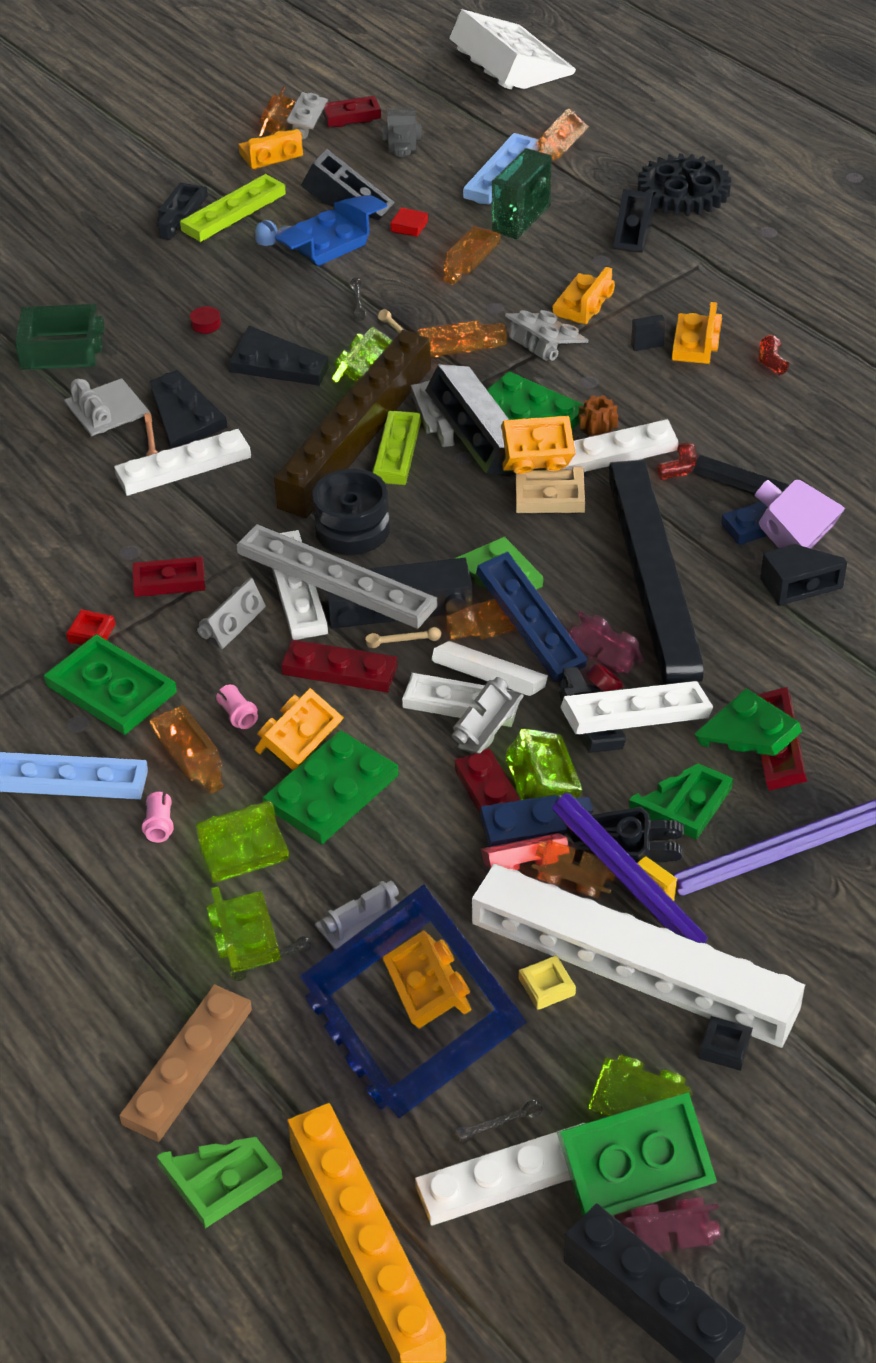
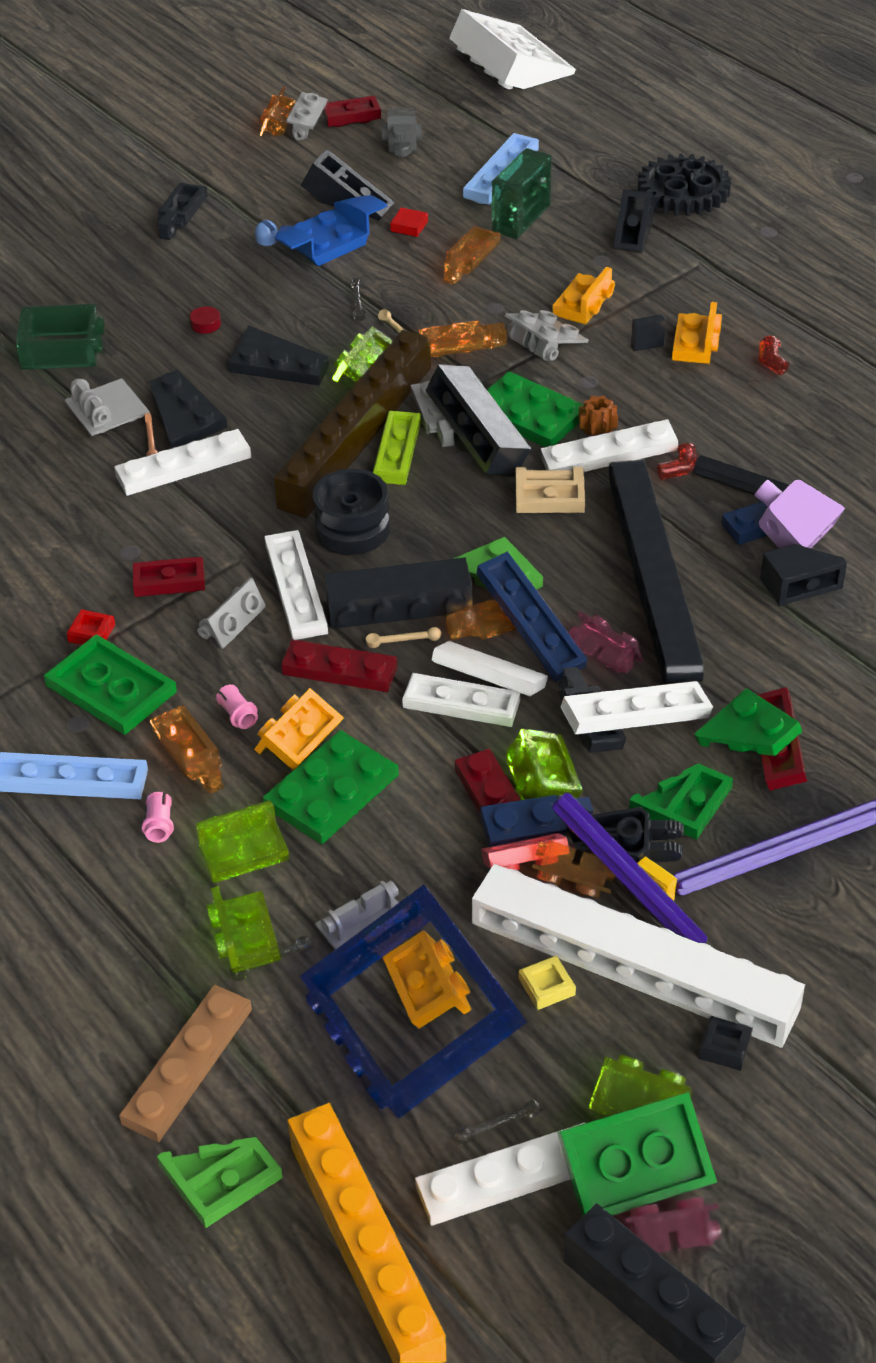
lime plate [180,174,286,242] -> none
light grey tile [236,524,437,629] -> none
light orange bracket [239,129,303,169] -> none
light grey hinge [452,677,524,754] -> none
light orange bracket [501,416,576,474] -> none
clear orange hinge [532,108,588,166] -> none
dark red tile [586,664,624,692] -> none

